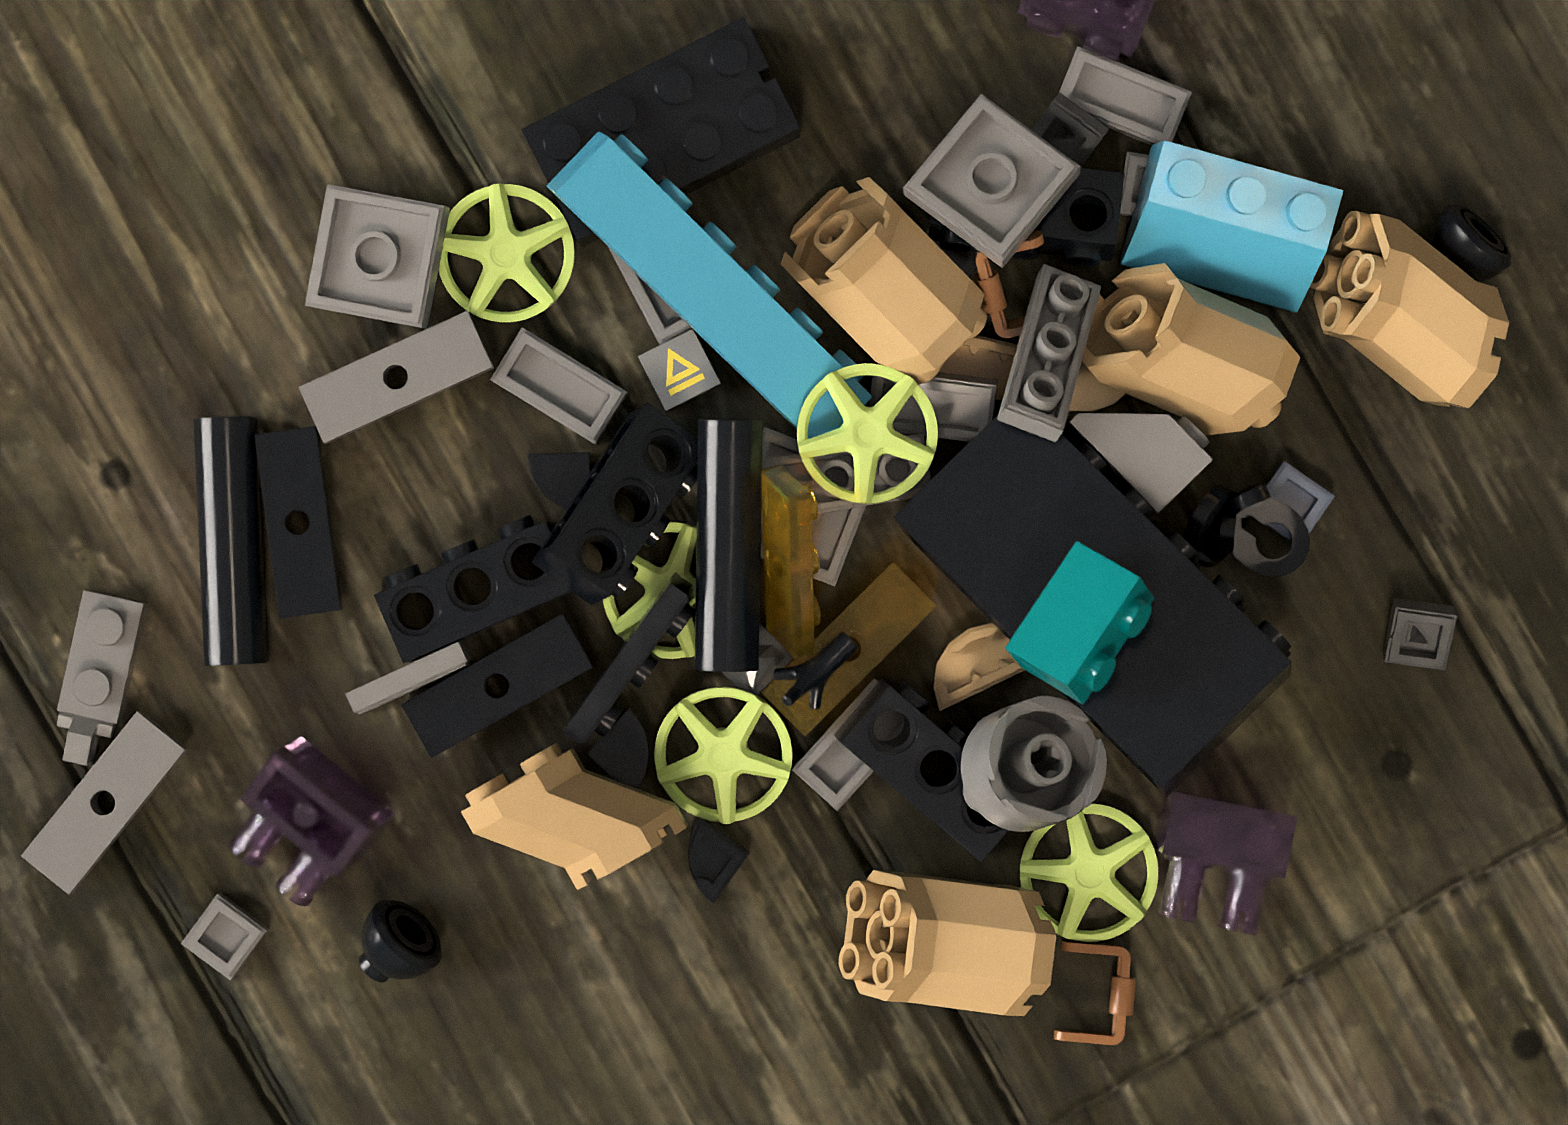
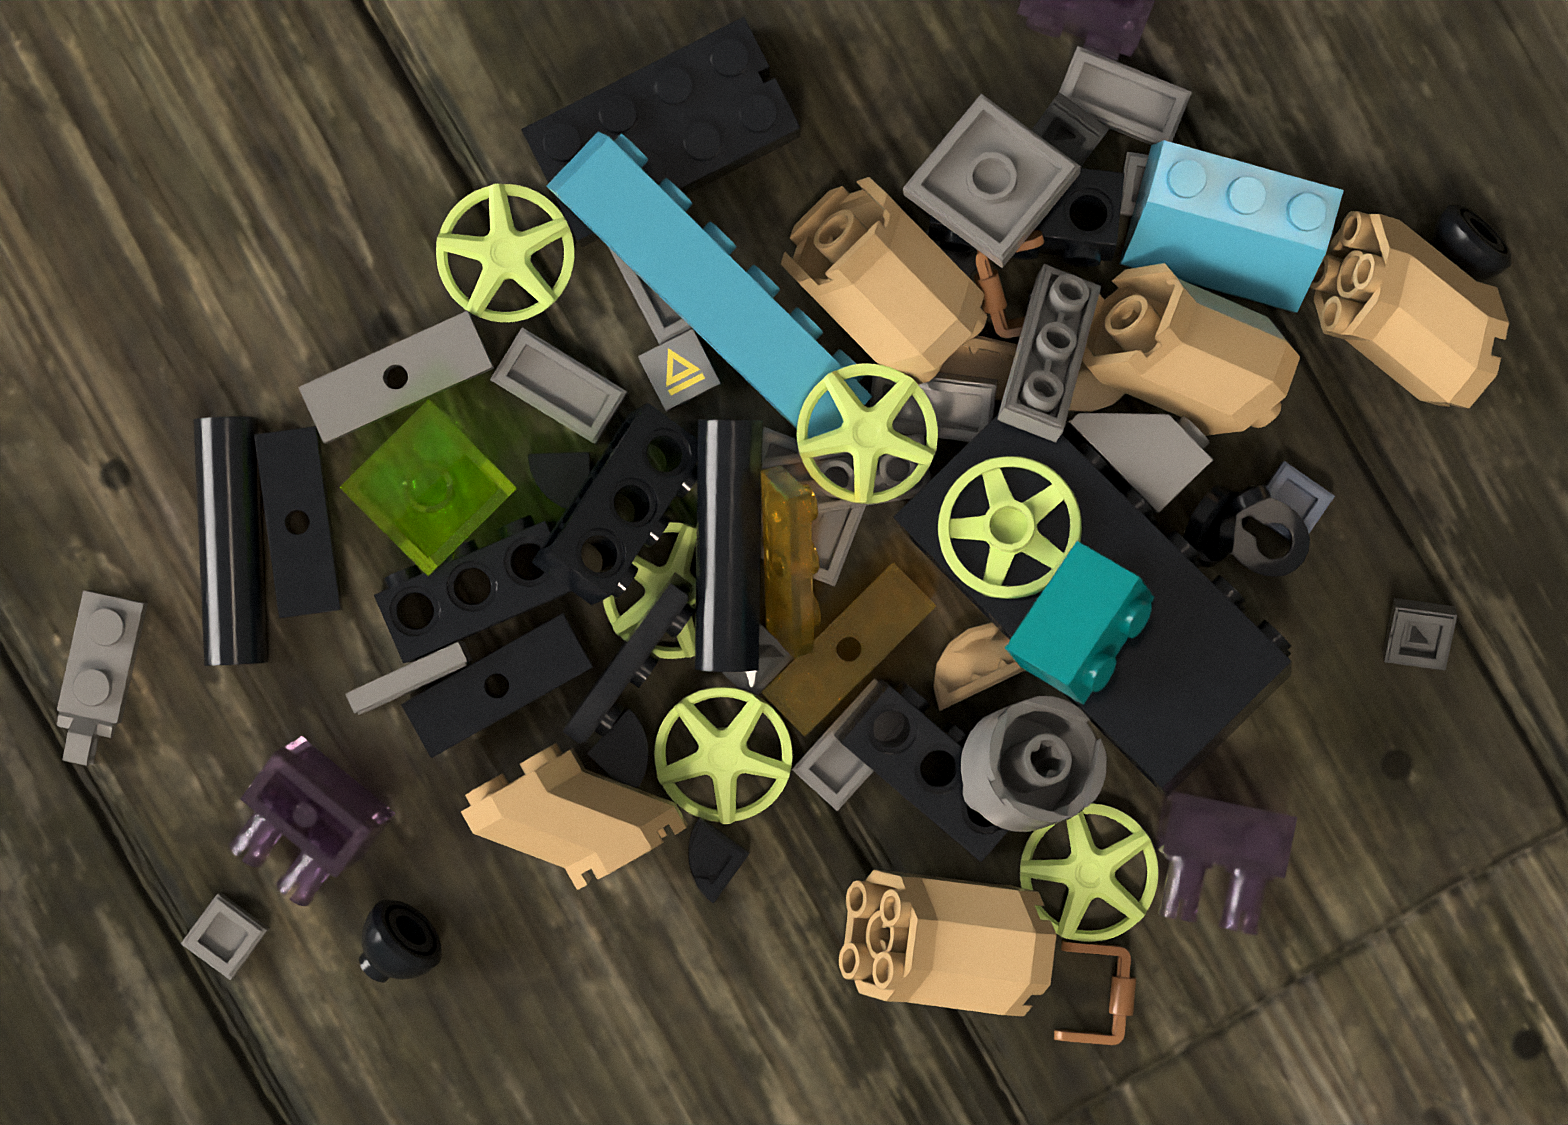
light grey tile [21,711,188,895] -> none
light grey plate [305,184,450,329] -> none
black bar [773,631,859,710] -> none
none -> clear neon green slope [339,398,517,576]
none -> yellowish green wheel [938,456,1082,599]

